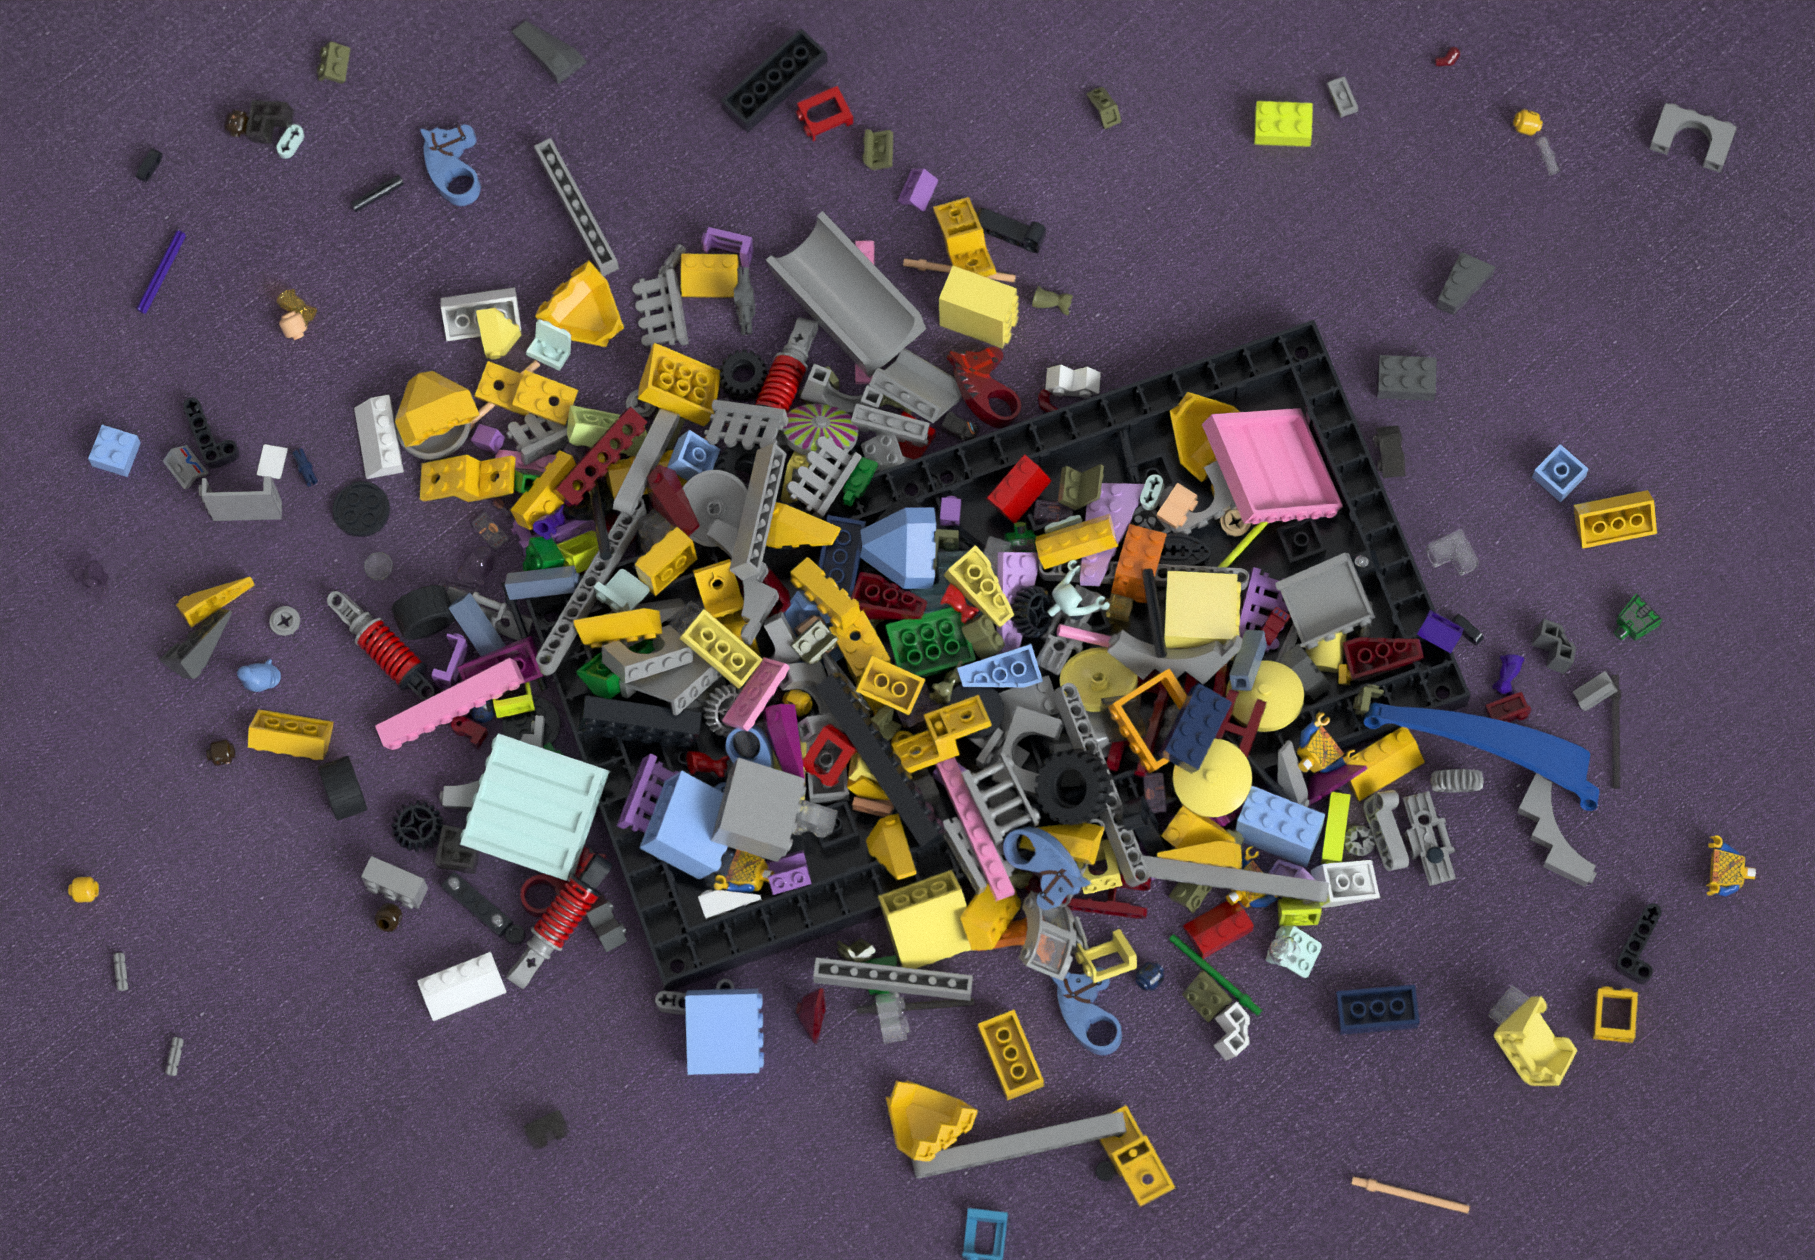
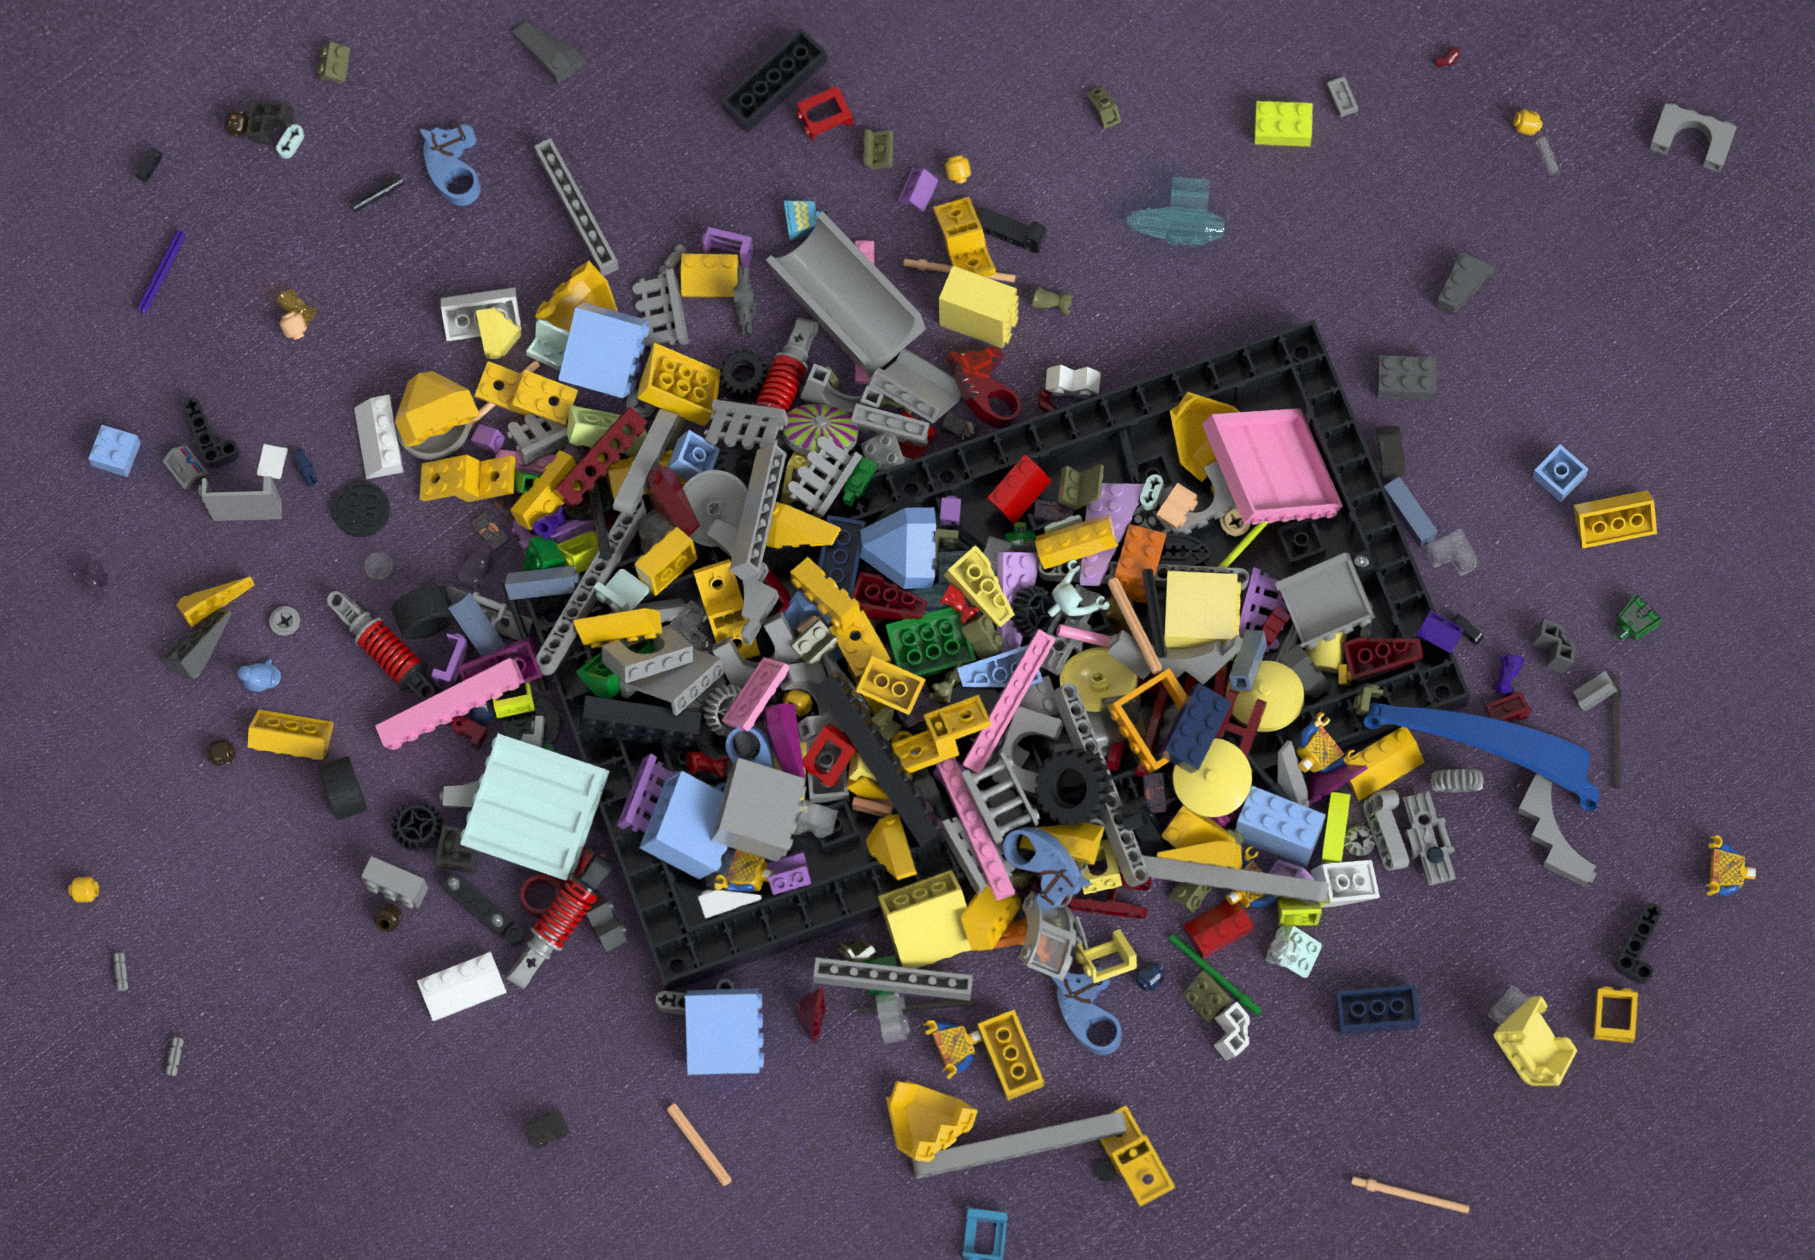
light yellow brick [679,610,763,689] -> none
none -> light blue brick [558,302,650,398]
none -> light nougat axle [667,1104,731,1186]
none -> medium azure torso [784,201,828,241]
none -> torso [923,1020,982,1079]
none -> yellow head [945,155,971,184]
none -> bright pink plate [962,629,1056,773]
none -> light nougat axle [1108,577,1162,674]
none -> clear light blue piece [1127,177,1225,247]
none -> sand blue brick [1384,477,1438,547]

